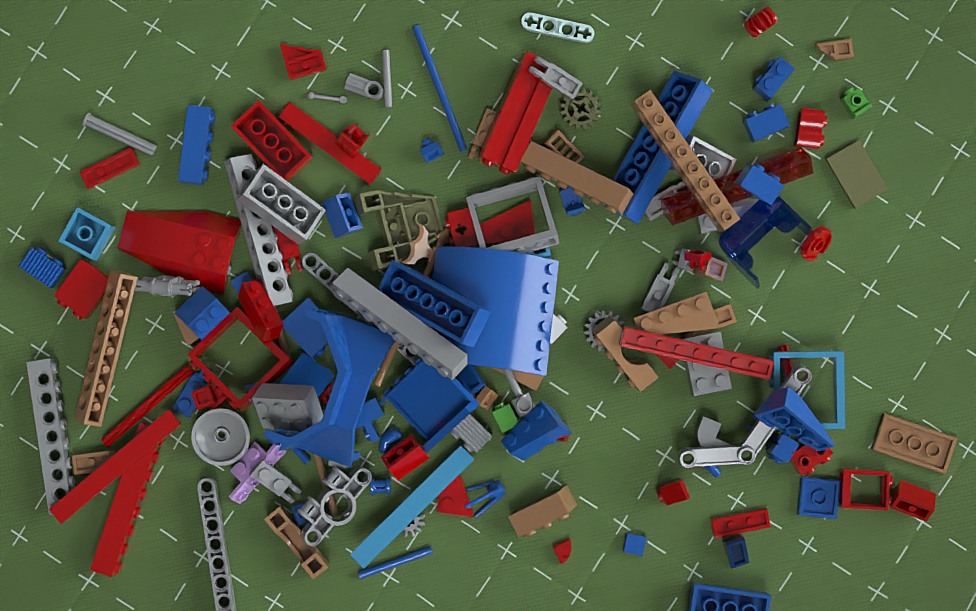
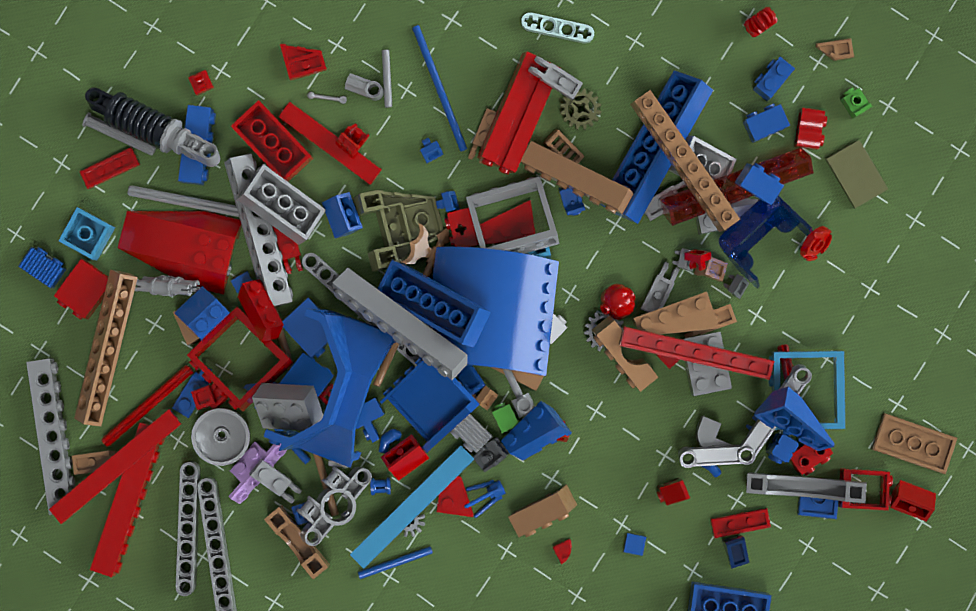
none -> black piece [85,88,220,167]
none -> light grey axle [128,185,239,217]
none -> light grey beam [176,461,200,596]
none -> red tile [188,70,214,96]
none -> blue tile [436,191,460,212]
none -> dark grey hand [473,437,509,472]
none -> red plant [600,284,635,320]
none -> dark grey tile [724,274,749,299]
none -> light grey arch [746,472,867,503]

